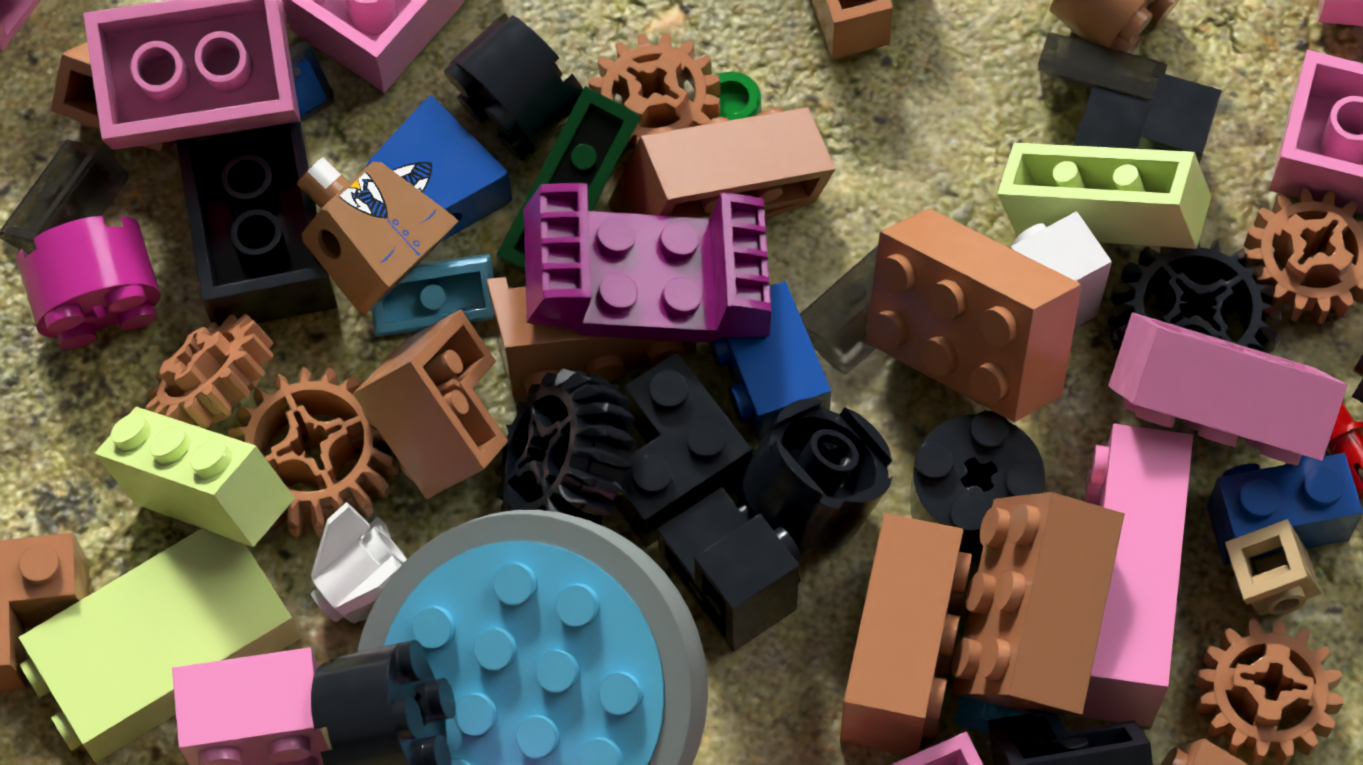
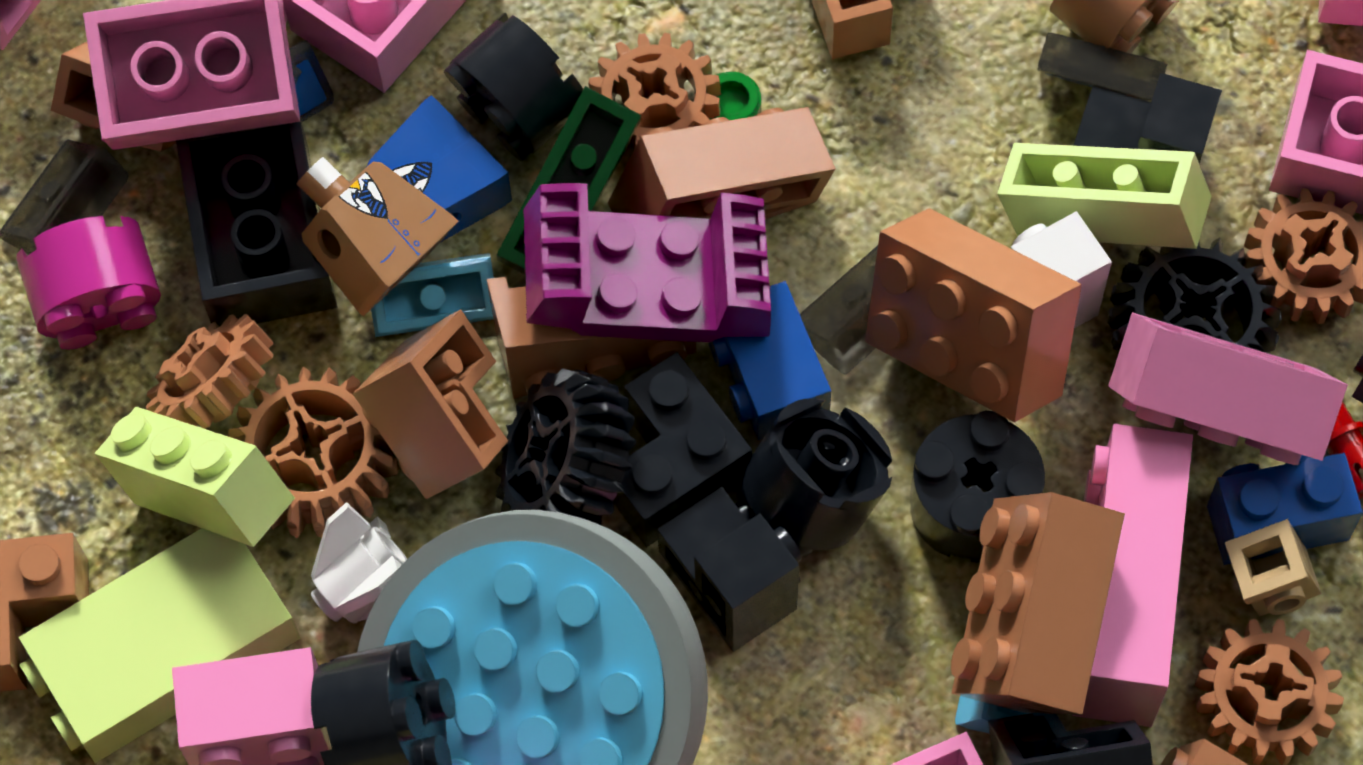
nougat brick [840,513,972,756] -> none

